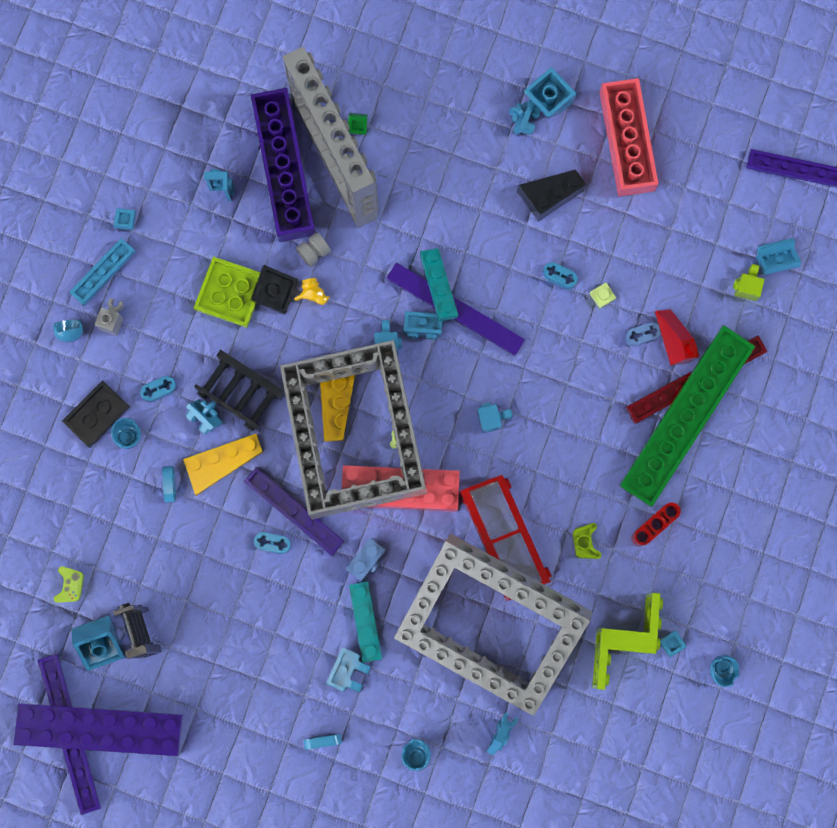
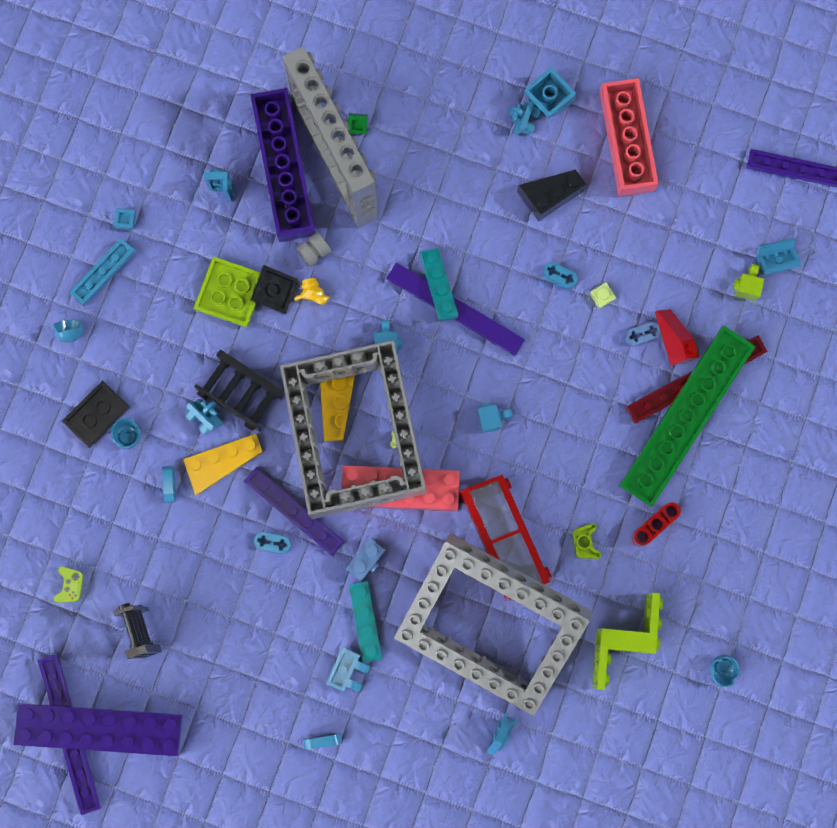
dark azure slope [71,616,125,671] -> none
light grey brick [95,298,124,336] -> none
dark azure beam [140,376,177,402] -> none
dark azure hair [401,739,432,771] -> none
dark azure bracket [403,311,443,340] -> none
dark azure plate [660,630,687,658] -> none

